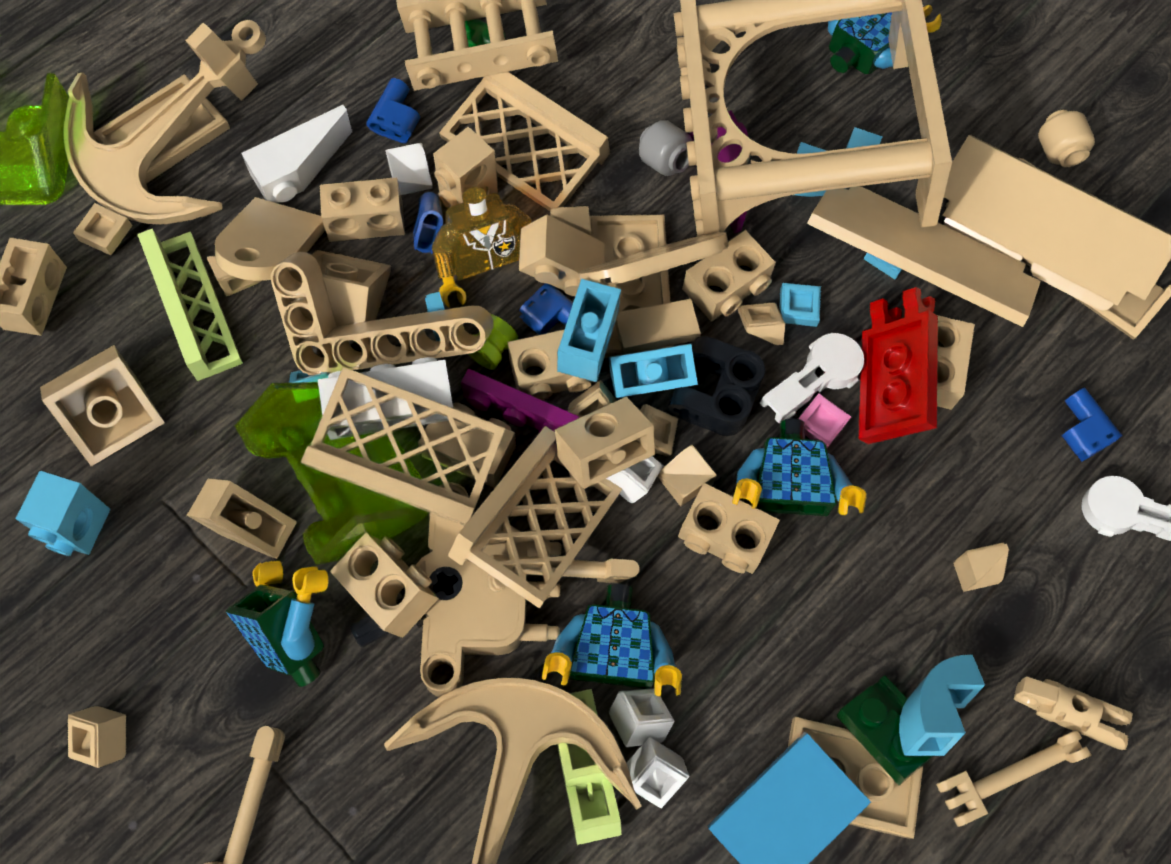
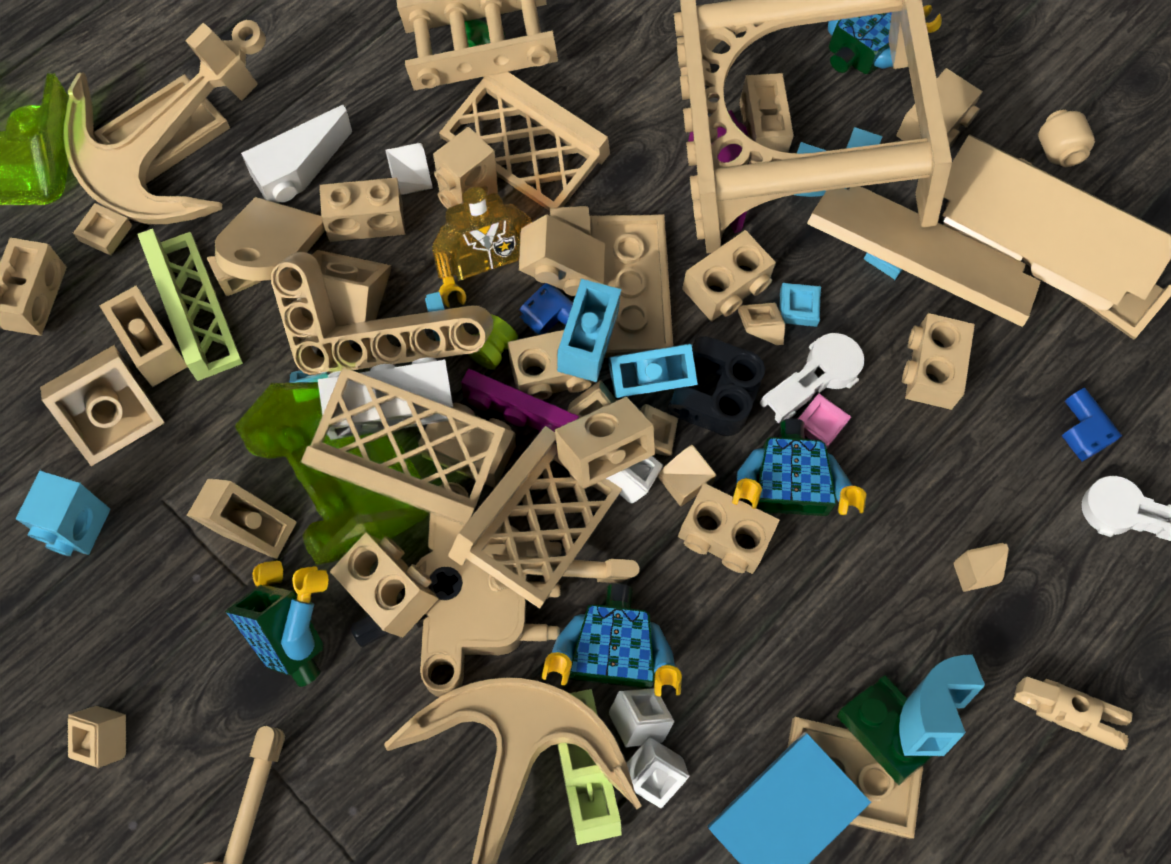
blue piece [366,78,420,143] -> none
blue piece [413,192,443,254] -> none
tan tile [578,232,729,284] -> none
tan tile [615,299,701,354] -> none
light grey head [639,120,693,176] -> none
red tile [858,287,938,444] -> none
tan hinge [936,730,1091,827] -> none
none -> tan brick [99,286,187,387]
none -> tan brick [739,73,794,164]
none -> tan brick [896,68,983,147]

